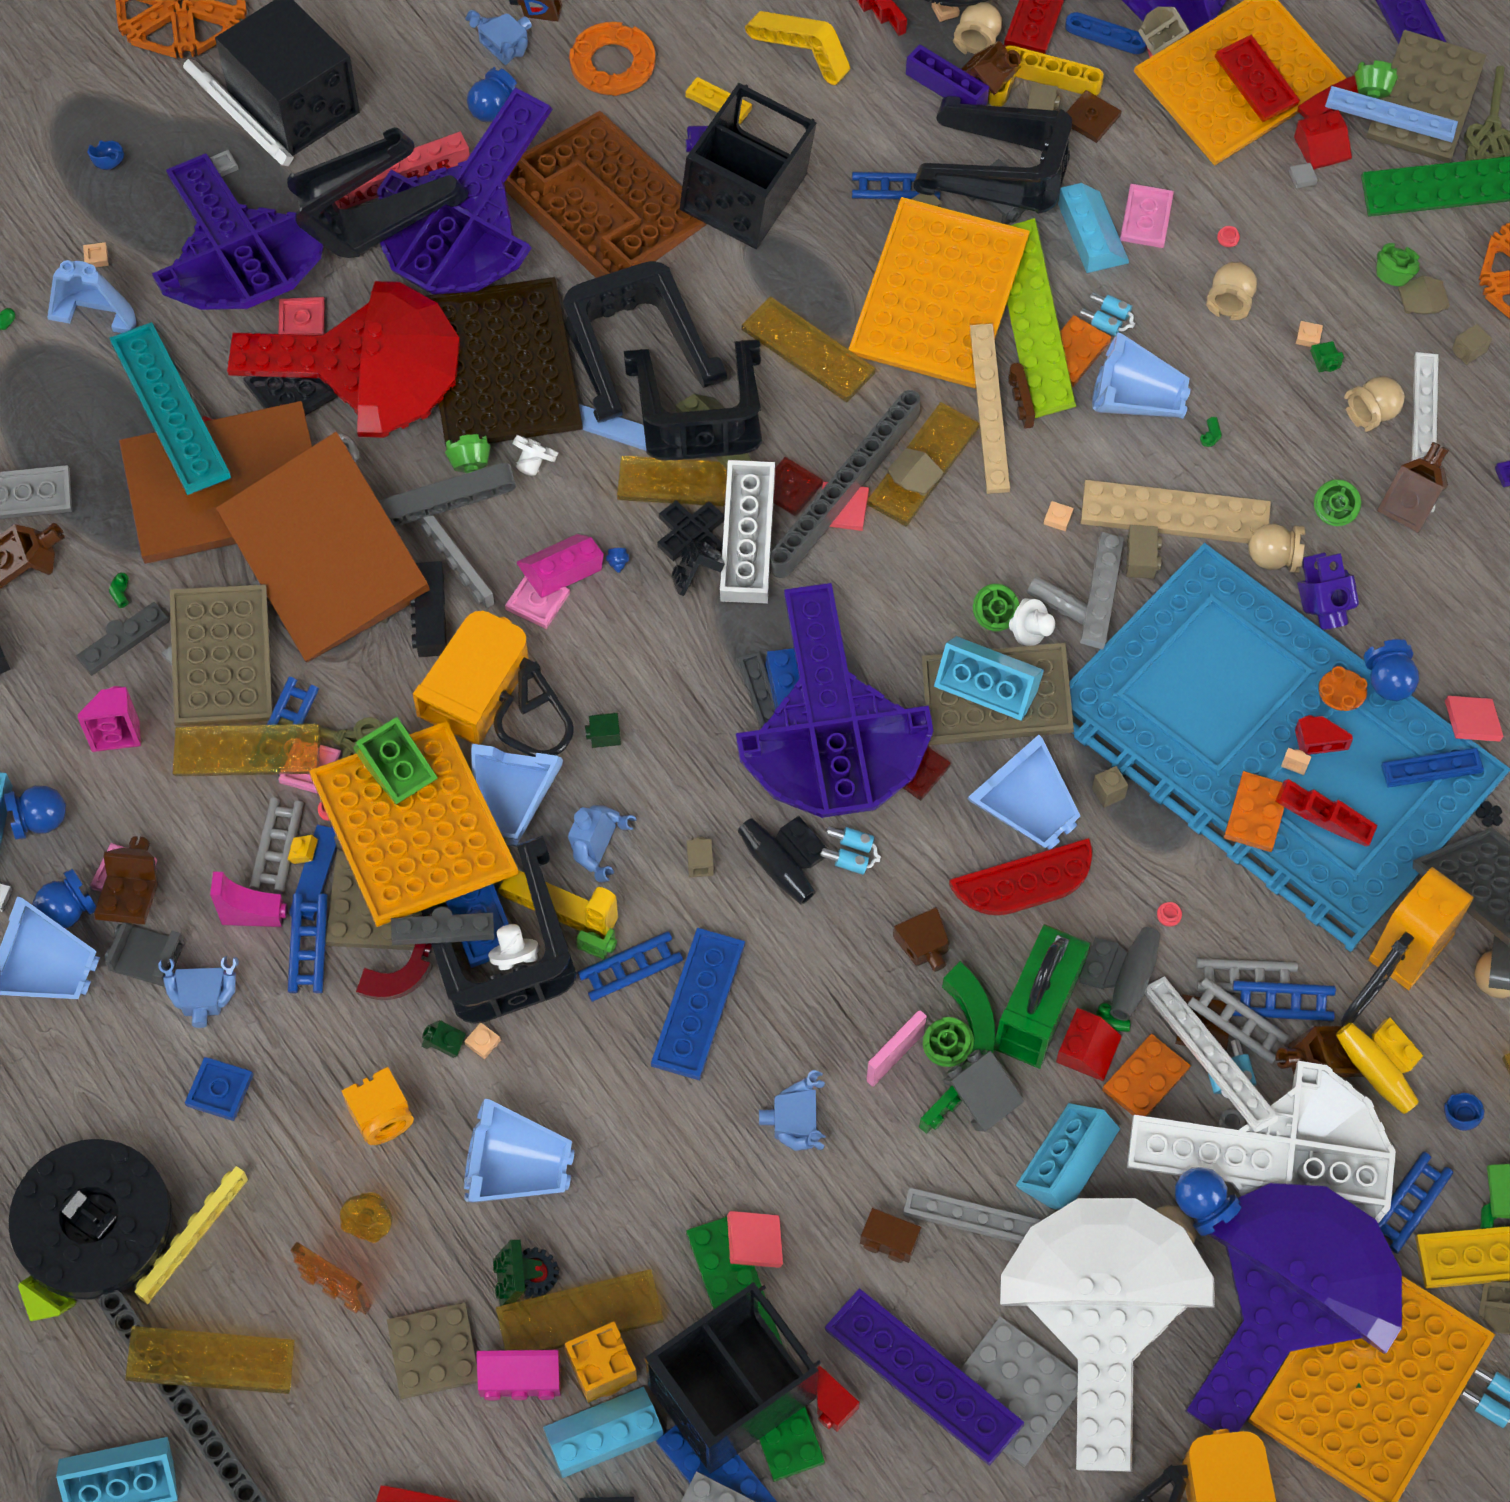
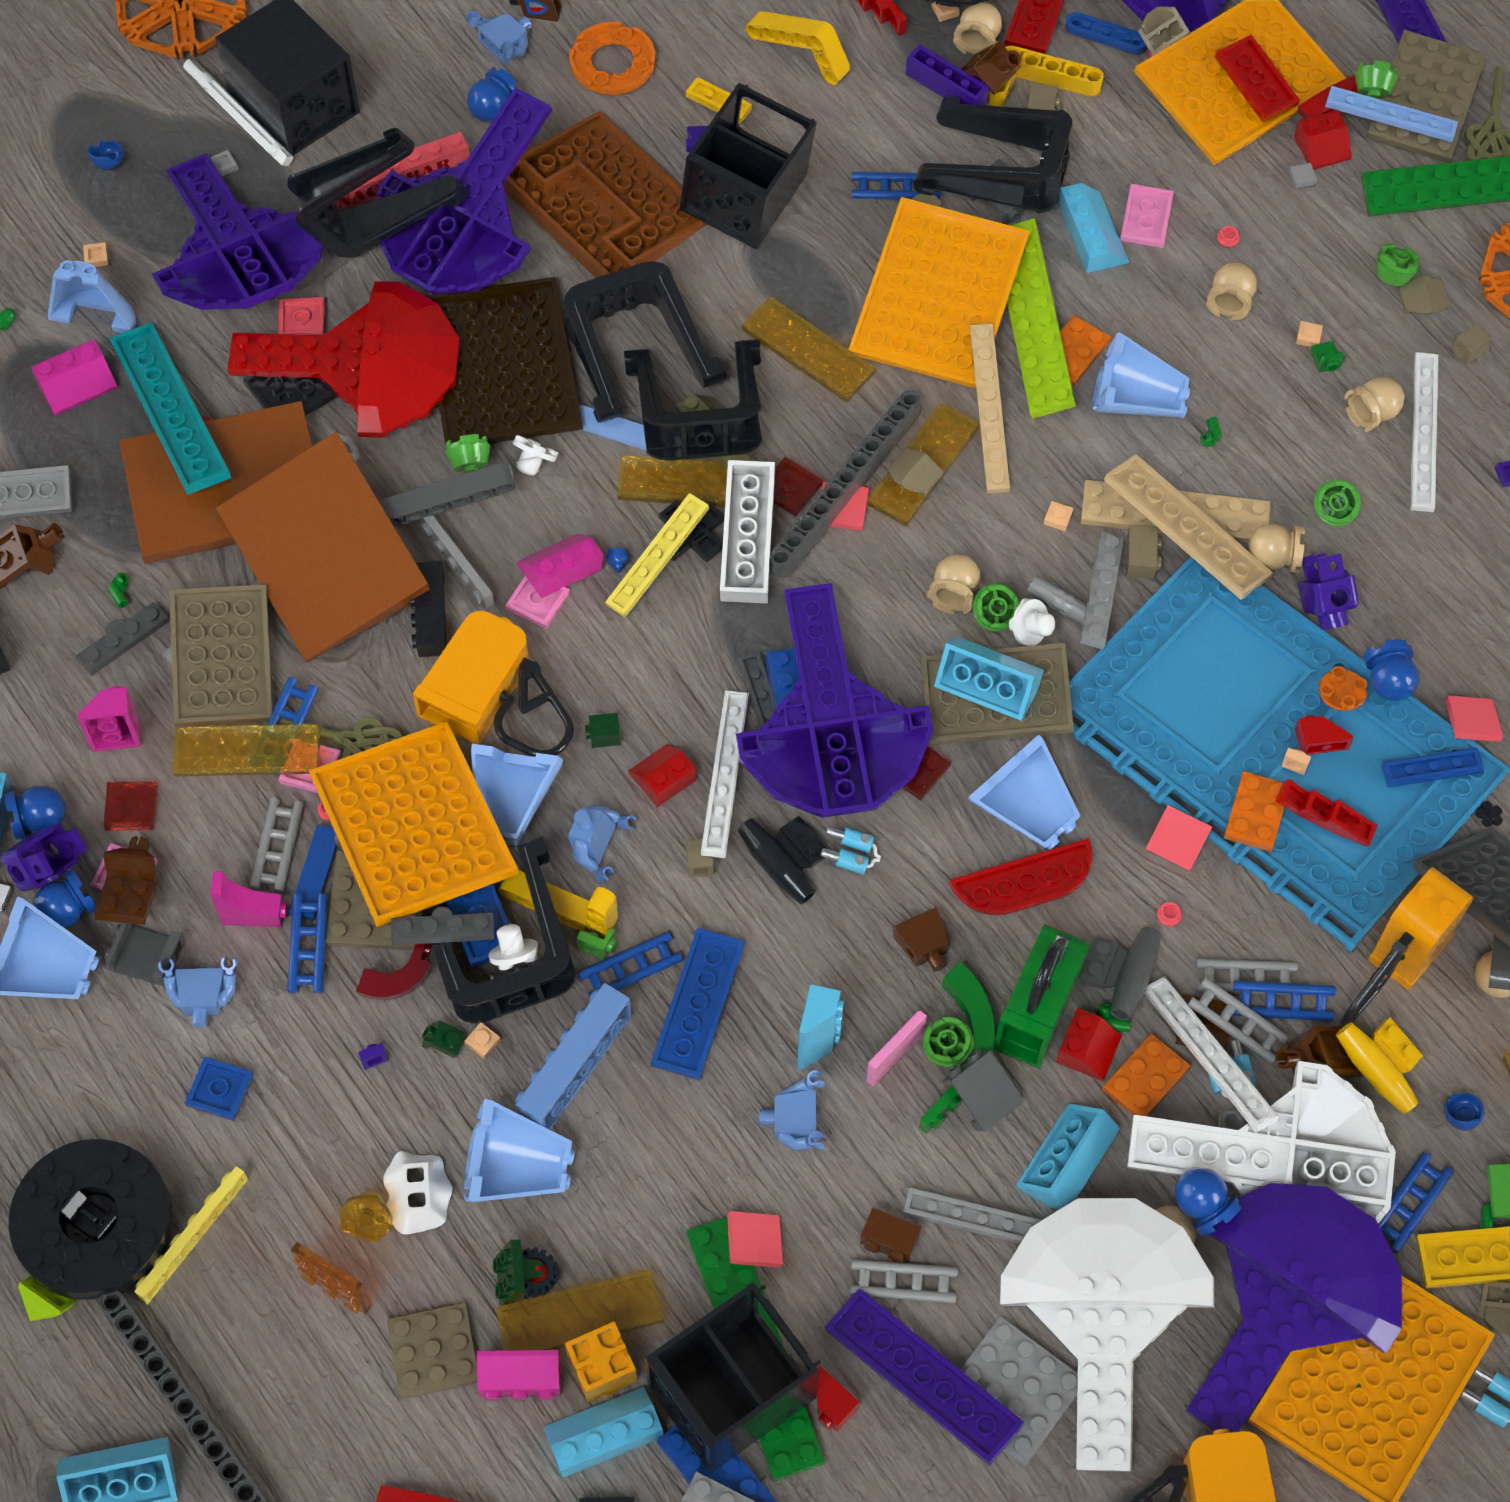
clear yellow plate [125,1326,295,1394] -> none
yellow plate [287,835,318,864] -> none
light orange piece [341,1067,414,1145] -> none
bright green slope [353,717,438,805] -> none
black bracket [671,538,725,596] -> none
reddish brown plate [1008,363,1035,429] -> none
reddish brown plate [1067,90,1122,143] -> none
medium azure piece [1080,293,1135,336] -> none
dark tan brick [1092,766,1128,808] -> none
reddish brown plate [1377,442,1449,533] -> none
none -> dark purple piece [1,824,88,892]
none -> dark pink slope [31,339,118,415]
none -> clear red plate [103,782,158,831]
none -> dark purple plate [358,1043,388,1070]
none -> white piece [383,1151,452,1234]
none -> medium blue brick [515,983,632,1130]
none -> light yellow plate [605,493,709,618]
none -> red slope [628,744,696,808]
none -> white tile [701,690,749,858]
none -> medium azure slope [797,984,844,1070]
none -> light grey bar [850,1259,958,1303]
none -> tan tile [927,553,980,615]
none -> tan plate [1104,454,1273,600]
none -> coral tile [1146,805,1212,871]

